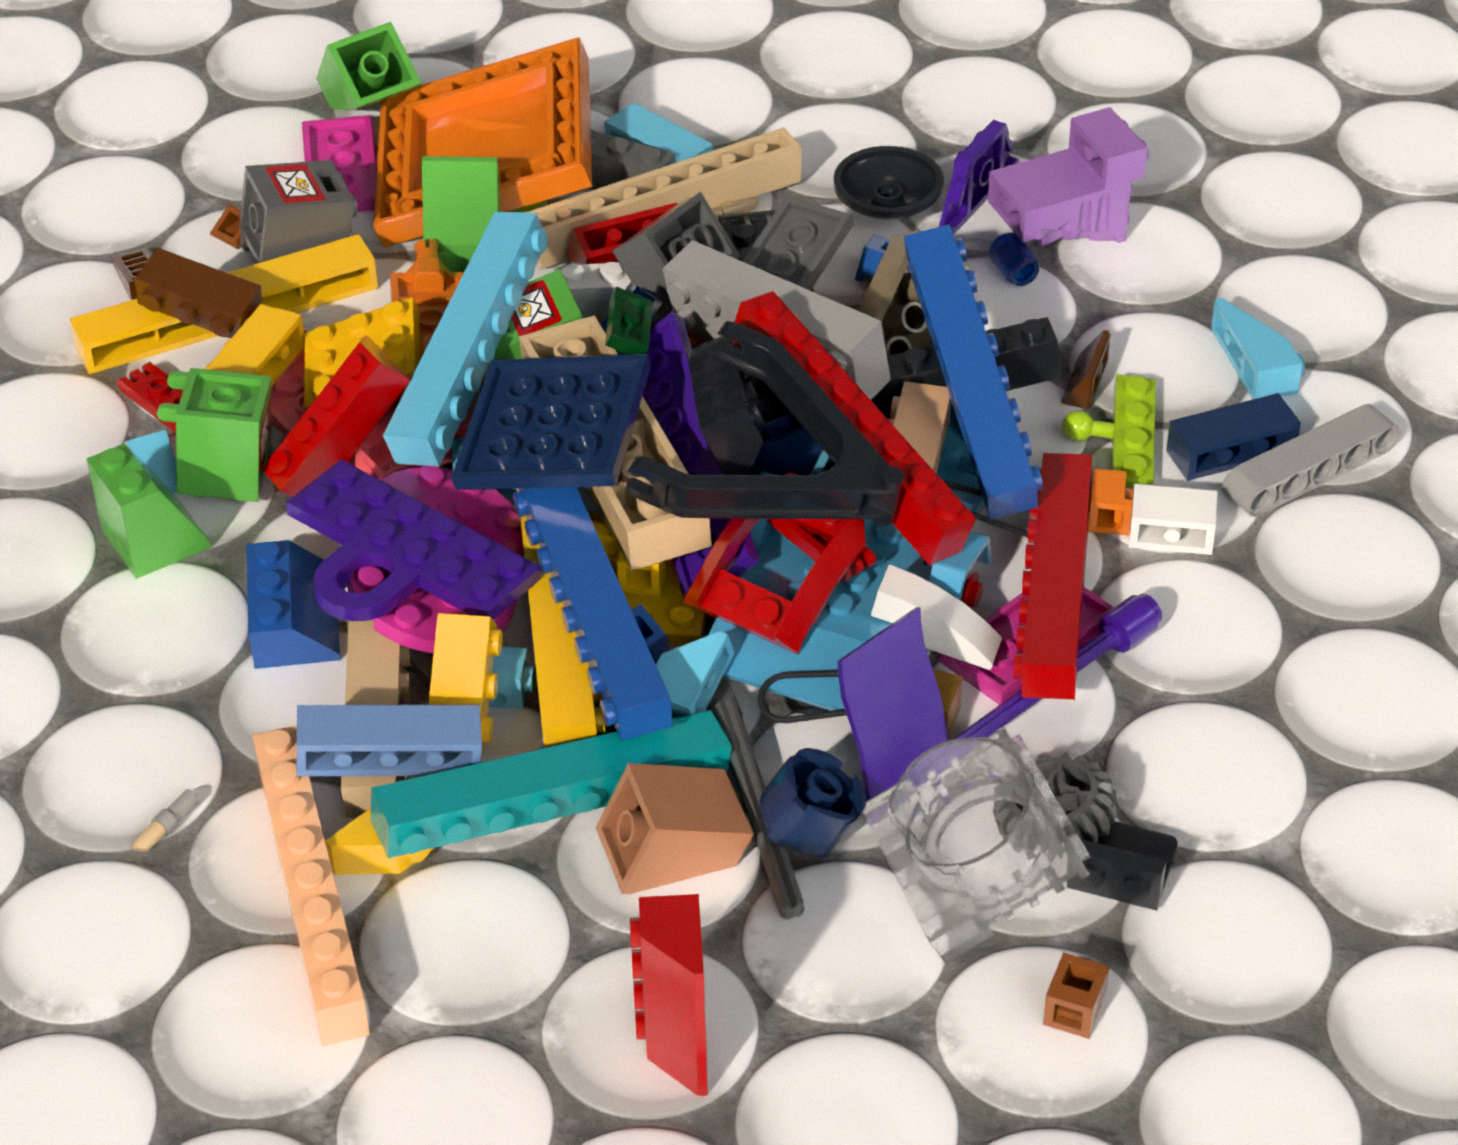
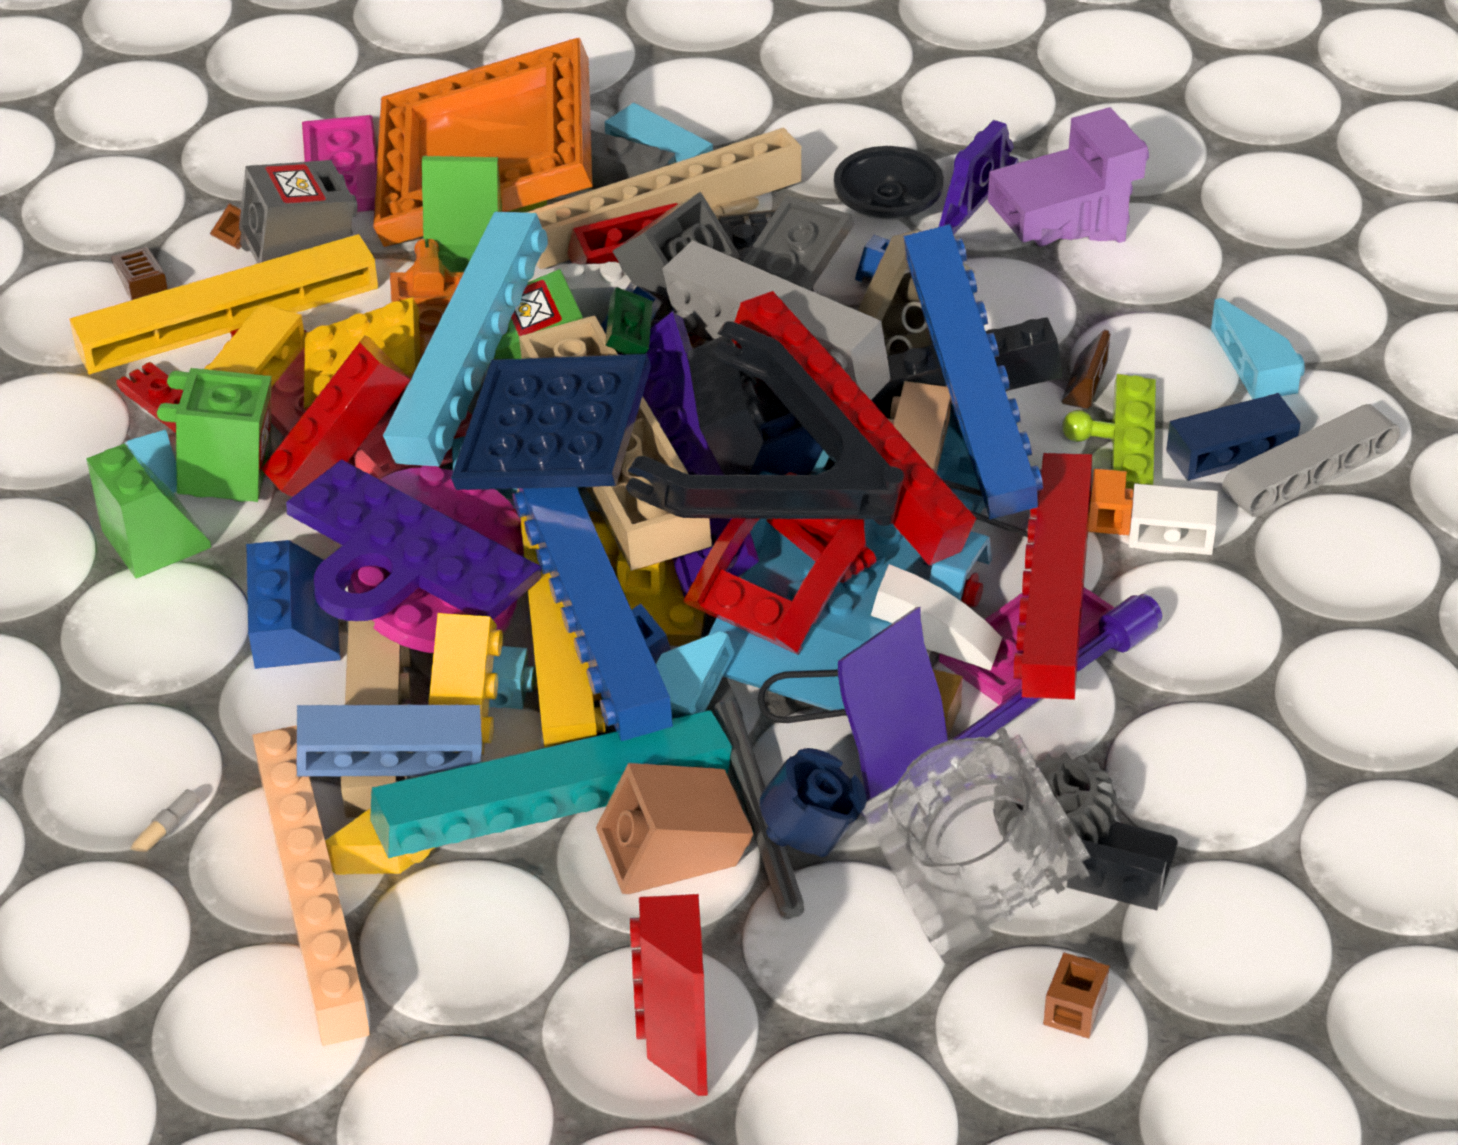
reddish brown brick [135,247,262,339] -> none
bright green slope [316,22,422,110] -> none
clear blue brick [988,232,1039,286] -> none

